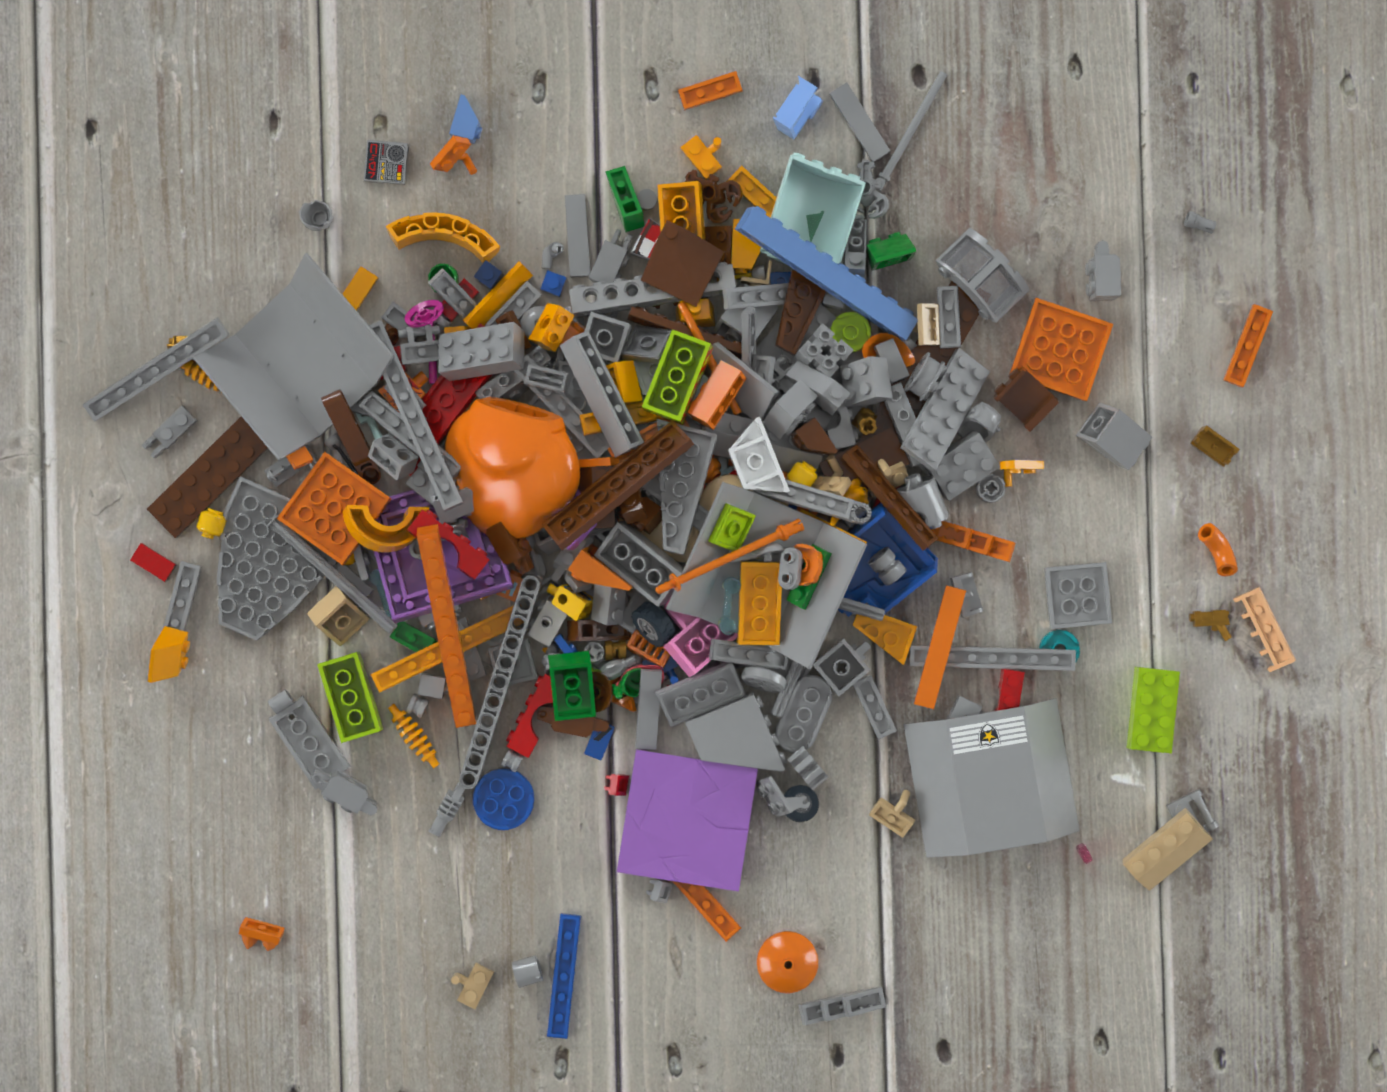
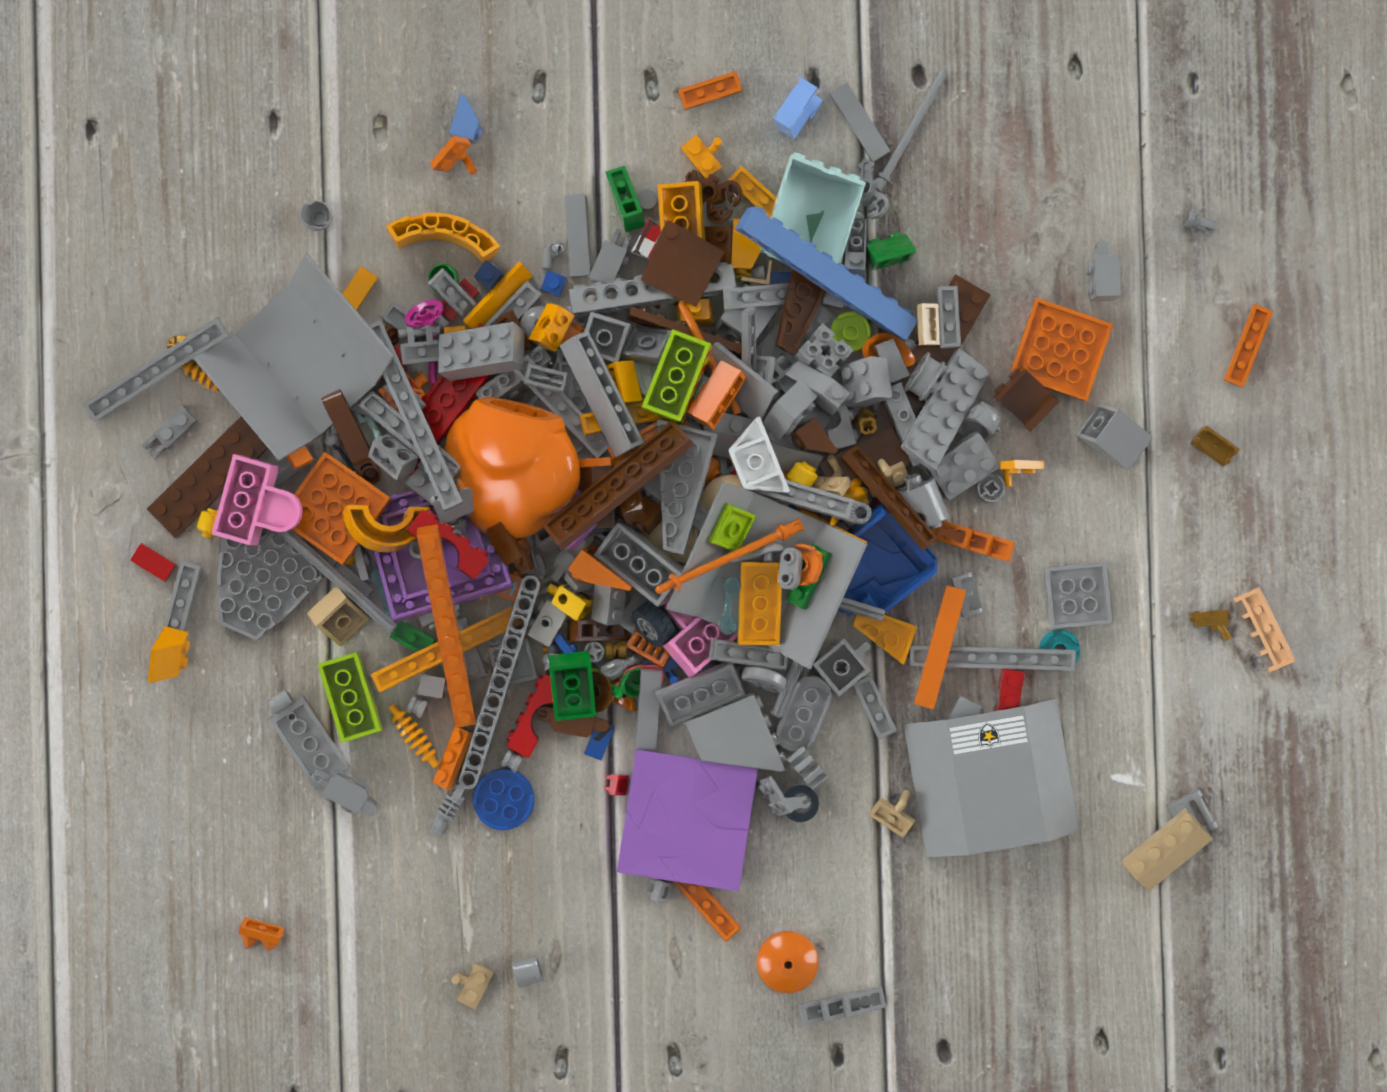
tile [364,140,409,185] -> none
blue tile [547,913,581,1039] -> none
light grey wheel [868,547,906,586] -> none
window [935,228,1030,323] -> none
clear pink tile [1076,843,1093,864] -> none
lime brick [1126,667,1180,754] -> none
orange cylinder [1198,523,1238,576] -> none
none -> bright pink brick [212,454,303,545]
none -> orange plate [432,726,473,791]

